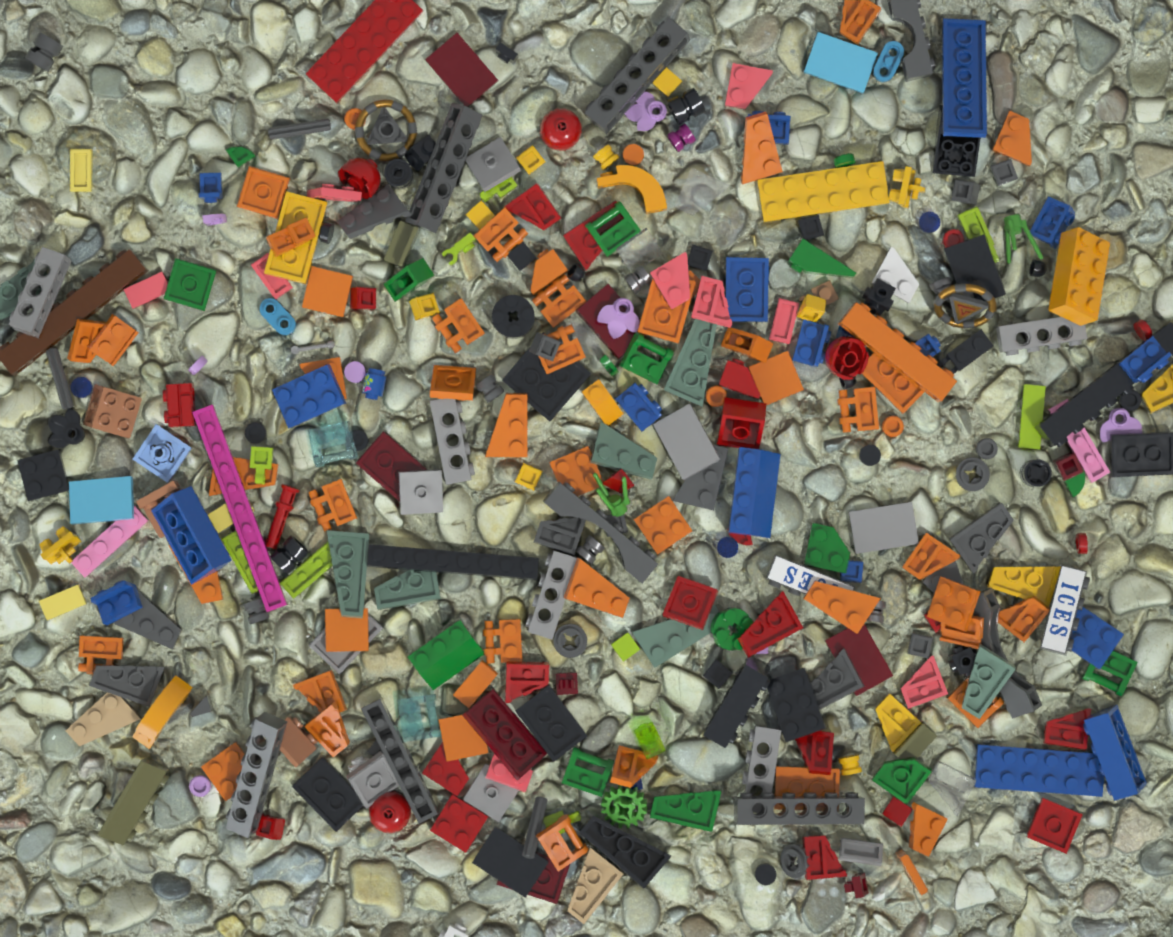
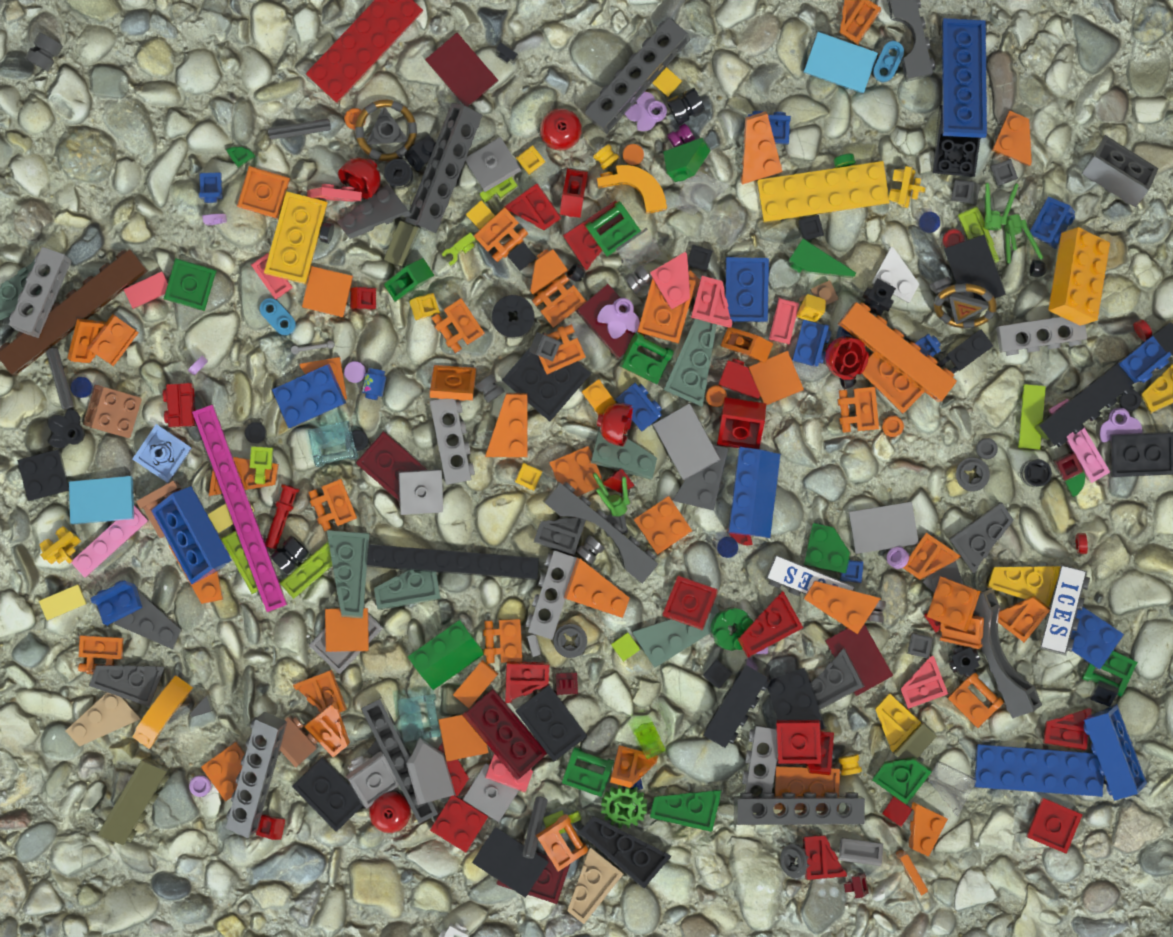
light yellow tile [70,149,93,192] -> none
dark grey wheel [243,598,270,624] -> none
orange slope [266,218,316,257] -> none
green tile [600,355,619,377] -> none
coral wing [725,63,773,110] -> none
black tile [755,863,776,885] -> none
black tile [859,445,881,466] -> none
sand green wing [961,643,1016,719] -> none
none -> light grey tile [406,738,456,805]
none -> light grey tile [527,634,541,657]
none -> red slope [559,169,588,218]
none -> red cylinder [597,403,633,447]
none -> green slope [663,138,711,182]
none -> red plate [776,720,822,764]
none -> lavender tile [887,547,909,569]
none -> bright green plant [984,183,1019,231]
none -> dark grey slope [1082,135,1159,207]
none -> black tile [1090,681,1119,707]

